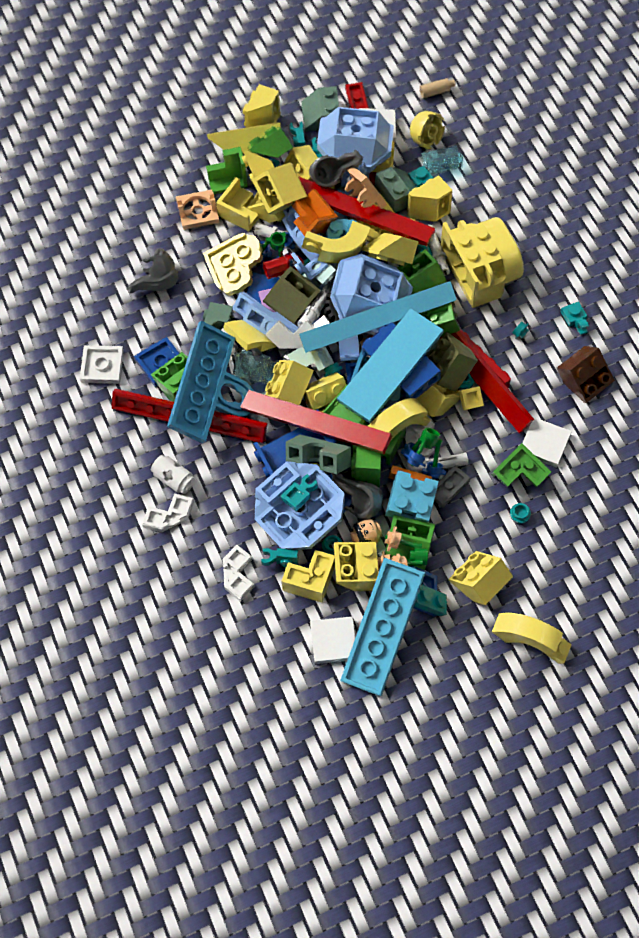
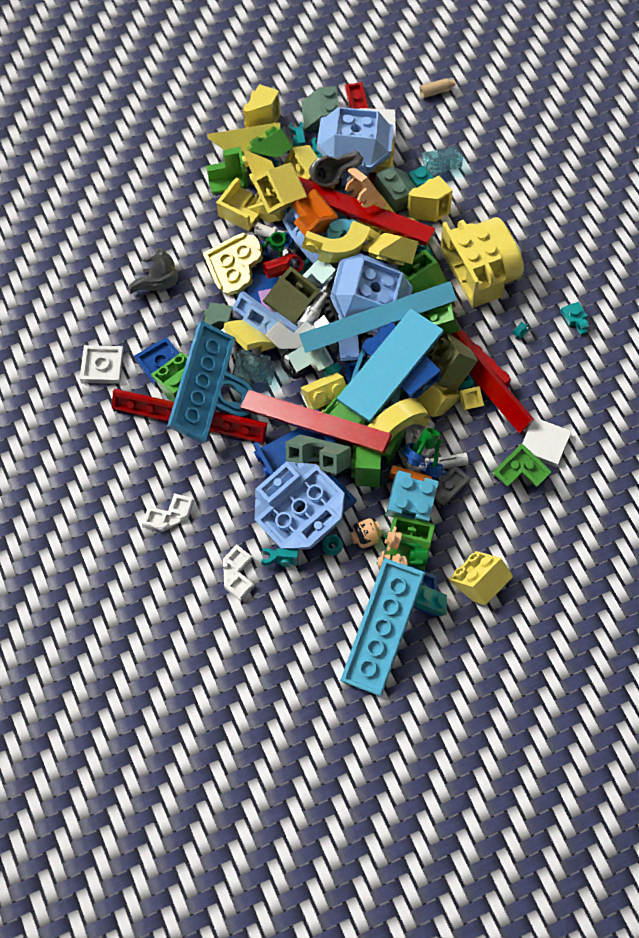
white piece [151,455,195,494] -> none
light nougat piece [176,190,219,230] -> none
light yellow slope [265,360,314,405] -> none
teal plate [281,474,318,512] -> none
light yellow panel [281,550,335,603] -> none
light blue bracket [291,252,328,280] -> none
white tile [310,616,355,664] -> none
dark grey piece [332,473,383,520] -> none
light yellow slope [334,542,379,591] -> none
light yellow cylinder [410,111,445,149] -> none
white pin [428,225,450,276] -> none
light yellow arch [492,613,571,664] -> none
teal plate [510,503,531,523] -> none
reddish brown slope [557,346,615,403] -> none

